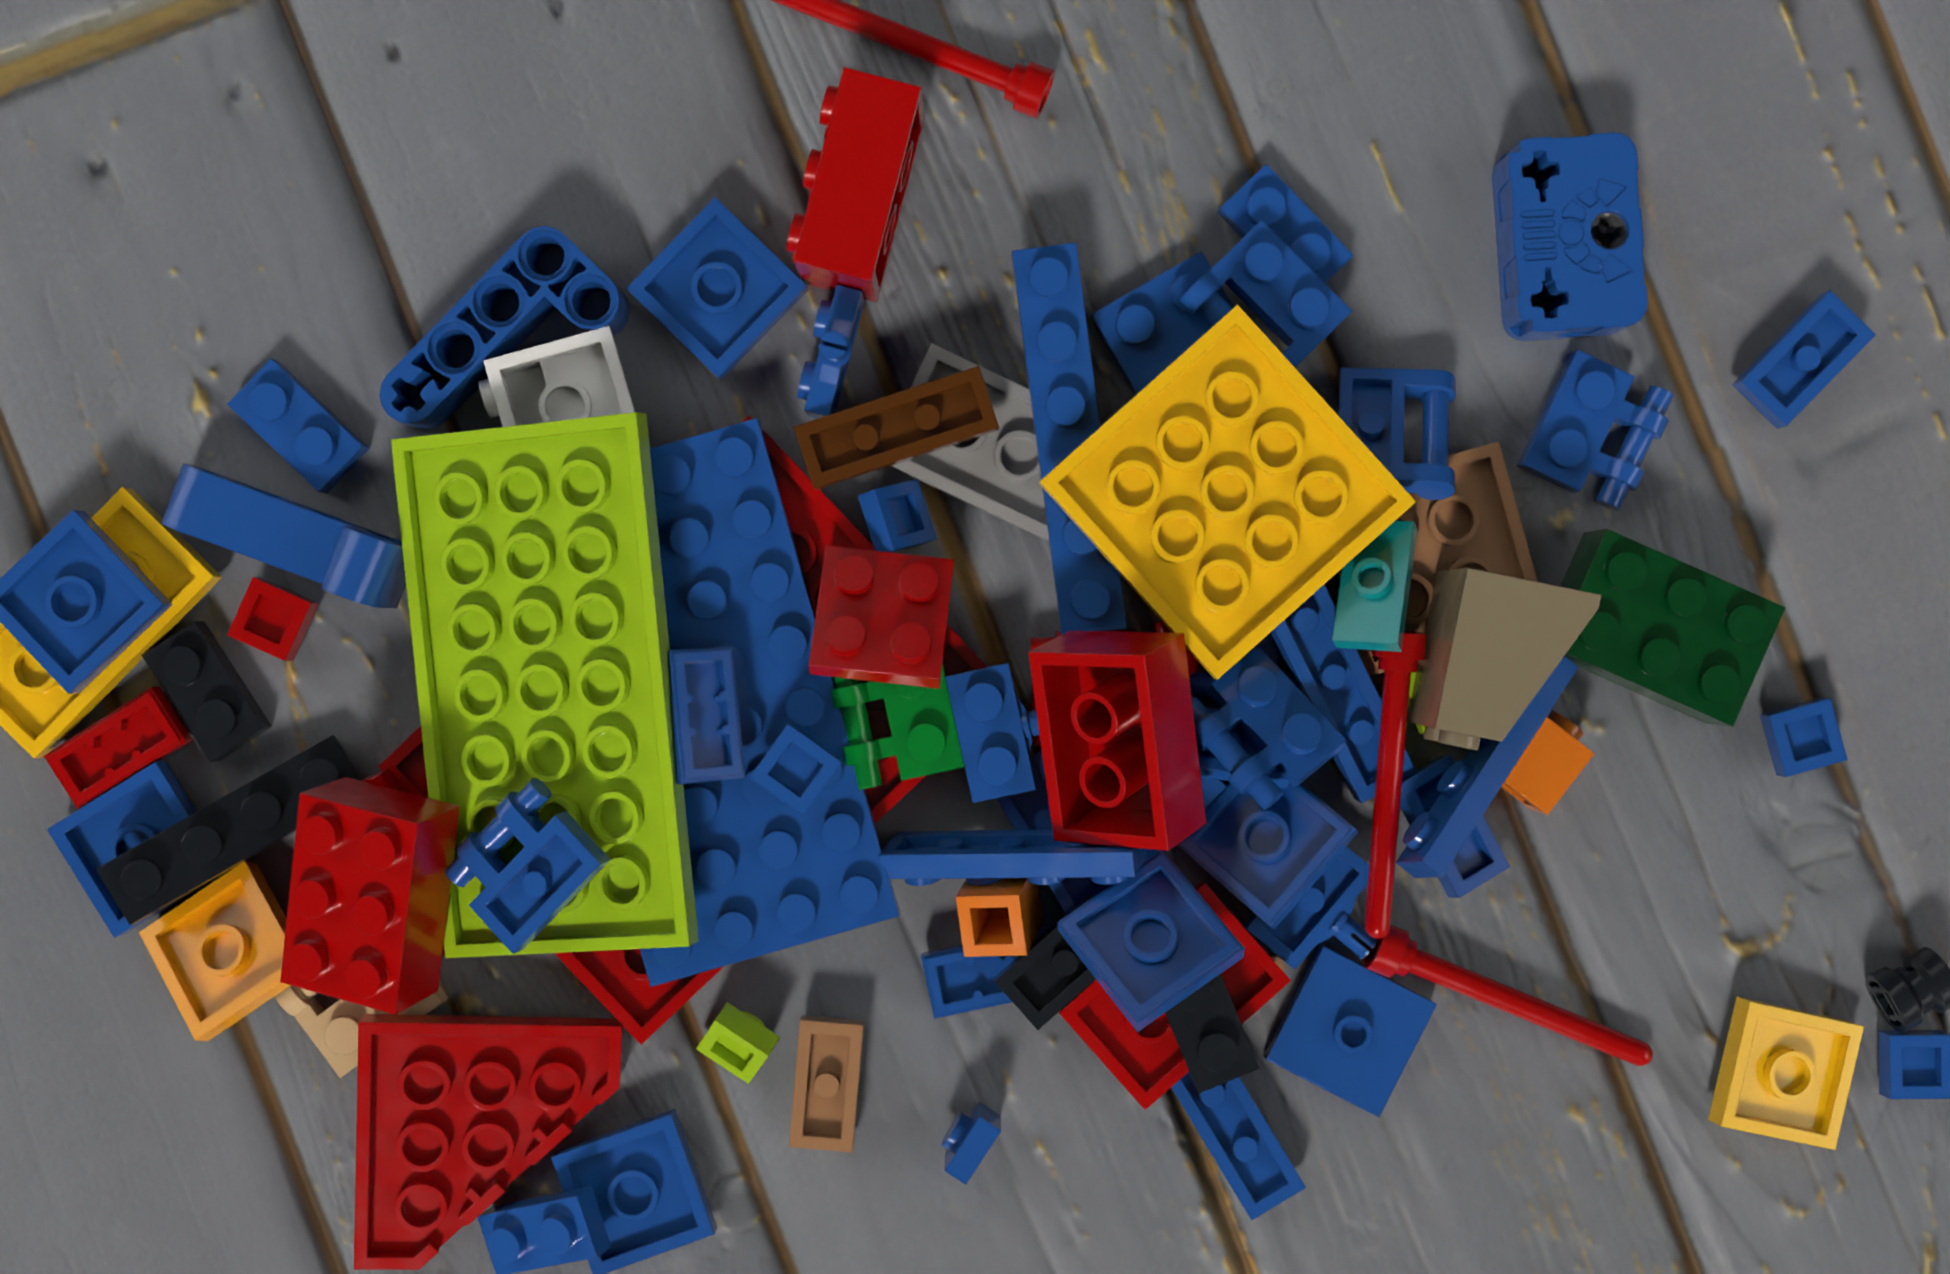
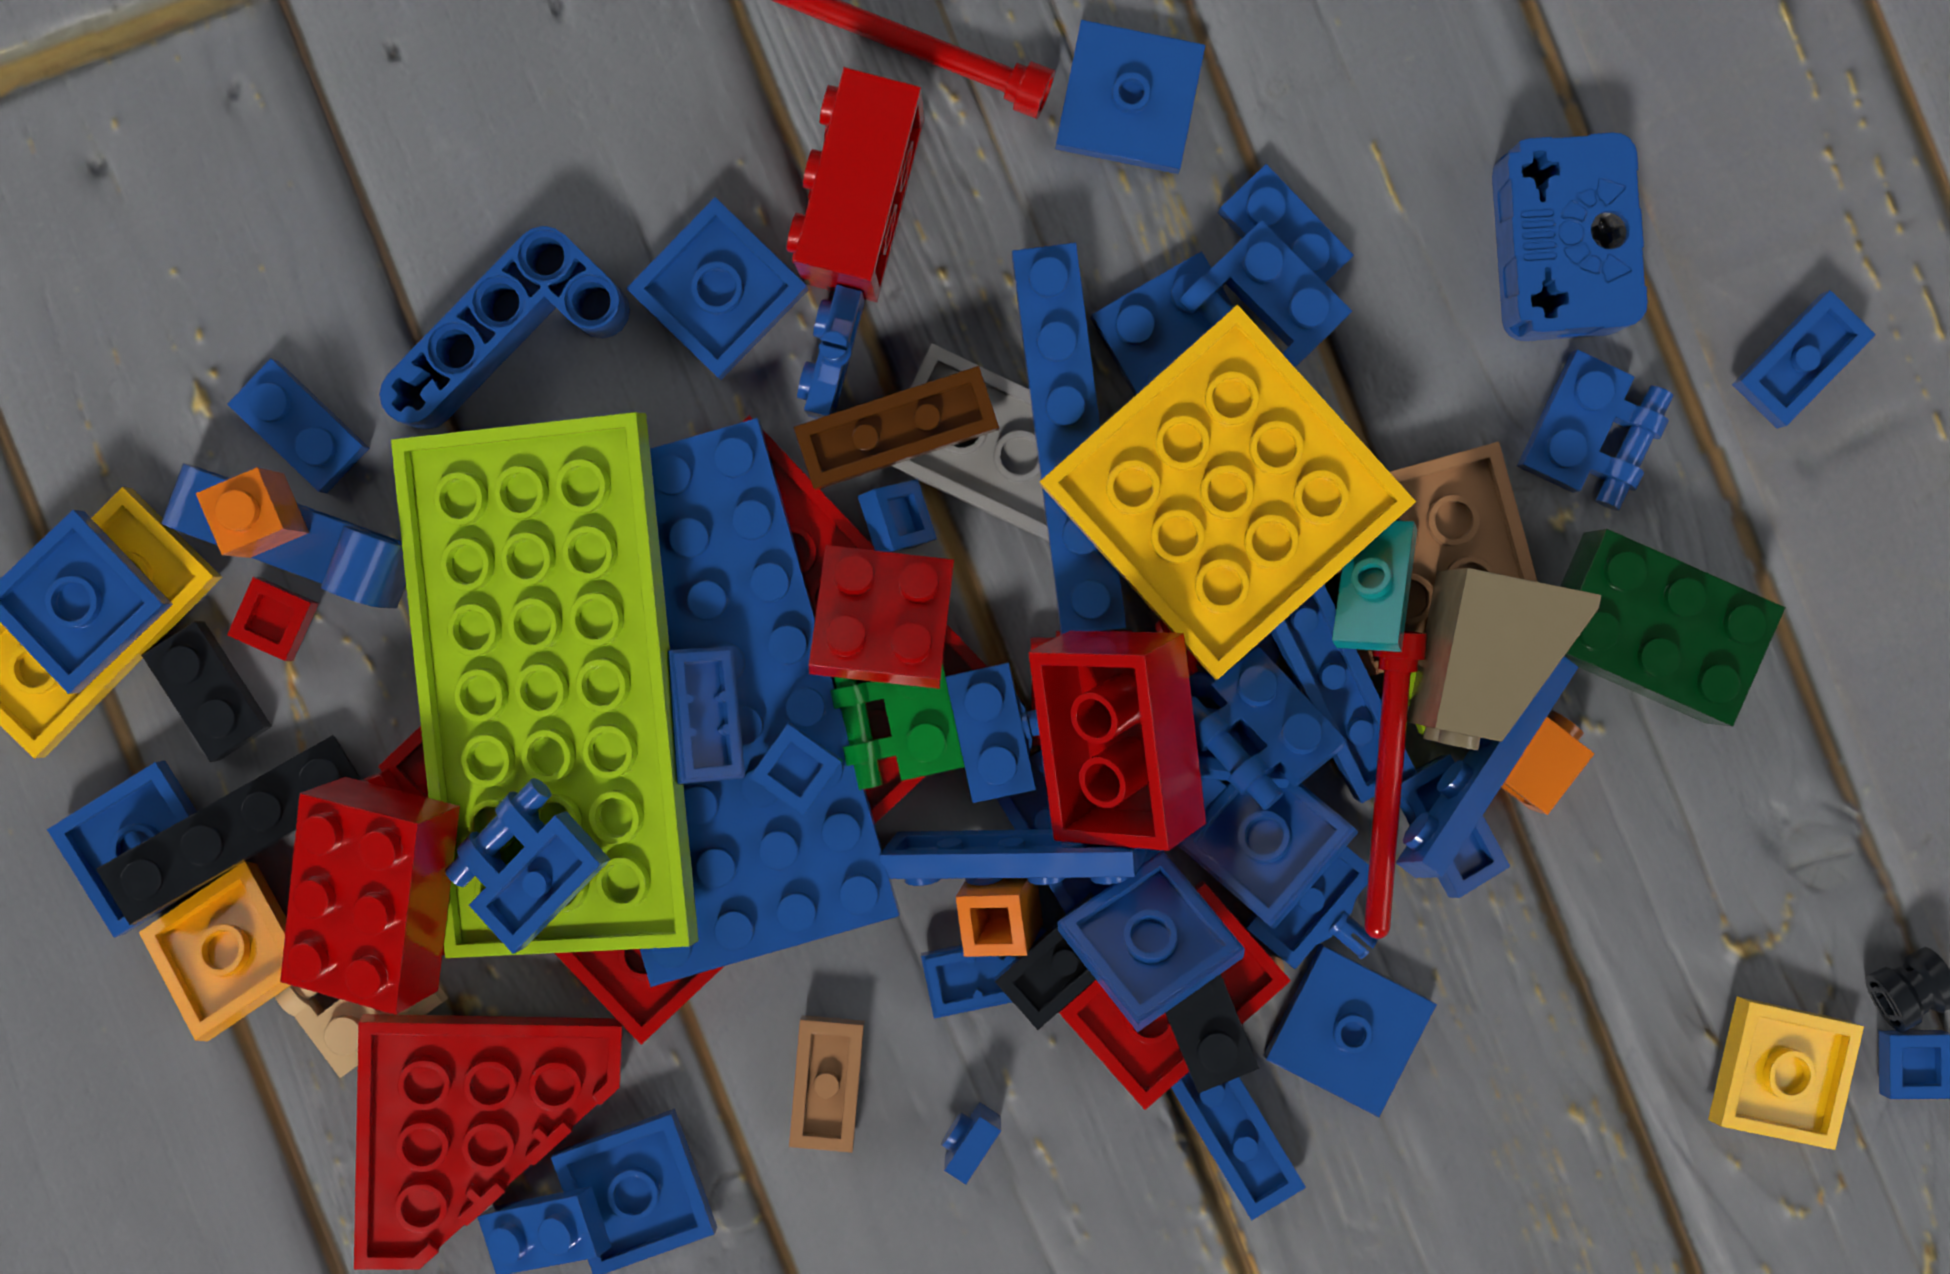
red plate [44,687,194,810] -> none
white plate [478,326,635,427] -> none
lime plate [696,1002,780,1084] -> none
blue plate [1338,367,1456,500] -> none
red piece [1363,924,1653,1066] -> none
blue plate [1759,698,1848,777] -> none
none -> orange brick [196,467,309,558]
none -> blue plate [1055,20,1206,174]

